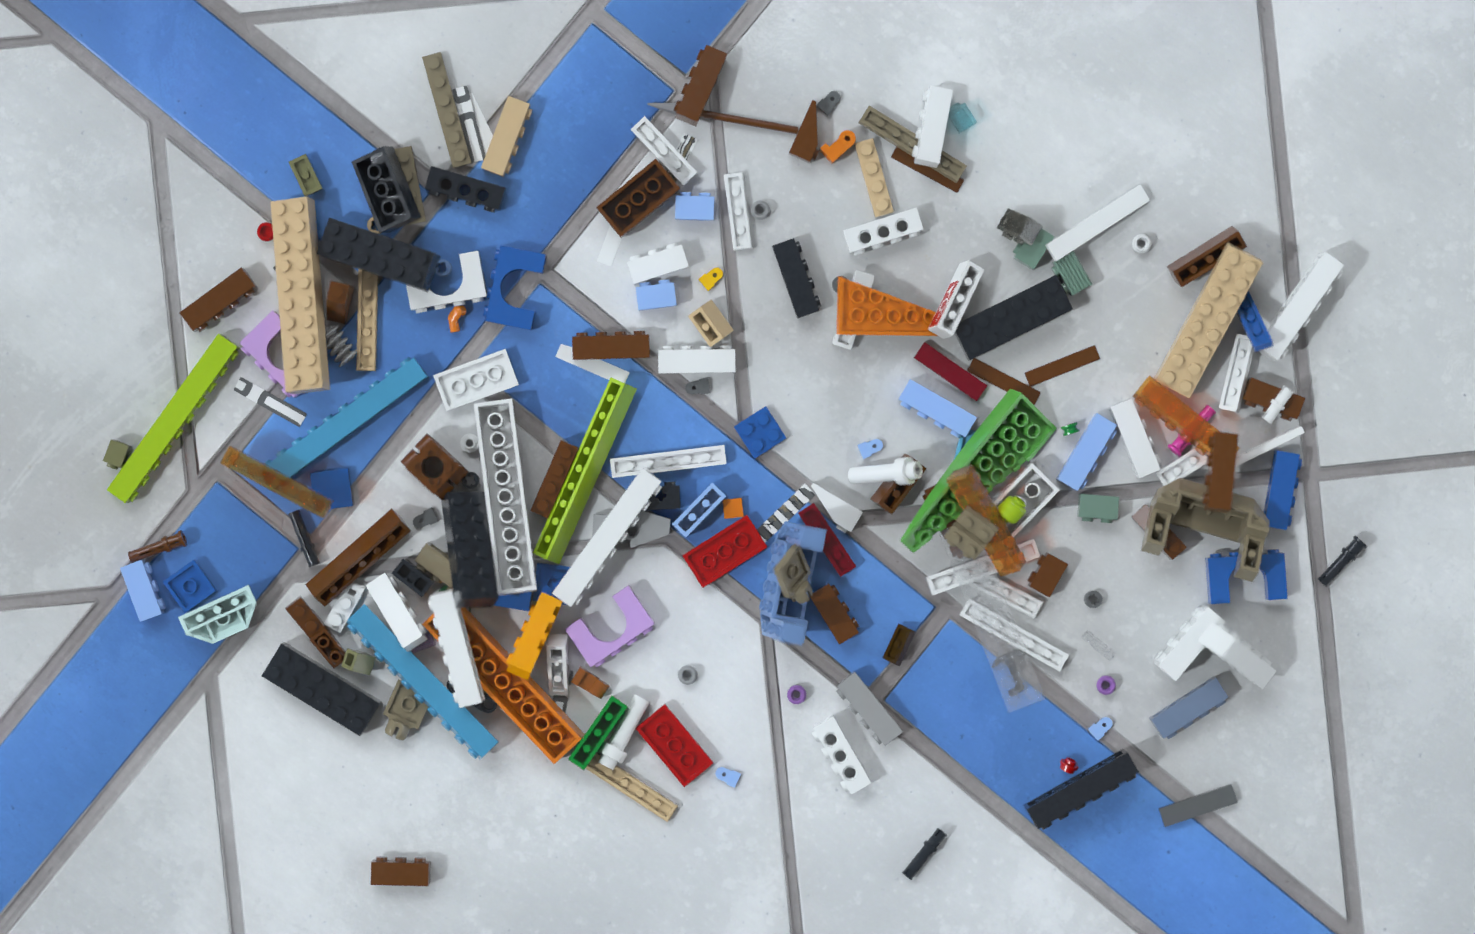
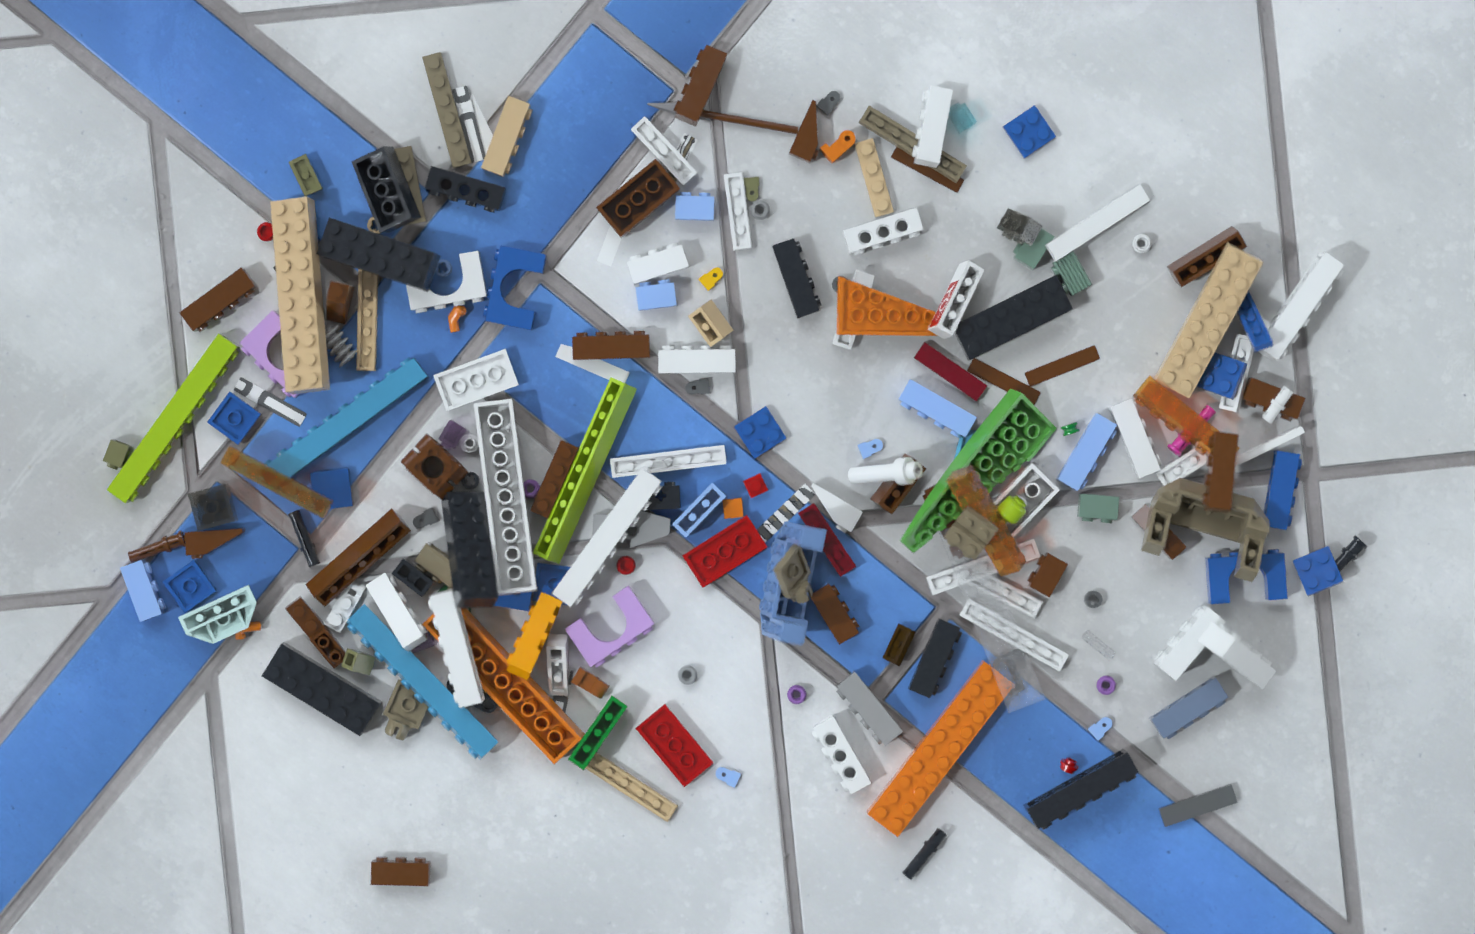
white piece [598,694,649,770] -> none
none -> reddish brown slope [185,528,245,559]
none -> clear smoke brick [188,484,238,531]
none -> blue plate [207,391,261,445]
none -> orange arm [235,621,261,640]
none -> clear purple brick [438,420,468,450]
none -> medium lavender plate [523,479,540,499]
none -> red plate [616,556,636,575]
none -> olive piece [743,177,759,202]
none -> red plate [743,473,768,498]
none -> orange brick [866,660,1015,837]
none -> black brick [908,618,962,698]
none -> blue plate [1003,105,1056,158]
none -> blue plate [1197,352,1247,400]
none -> blue plate [1293,546,1344,597]

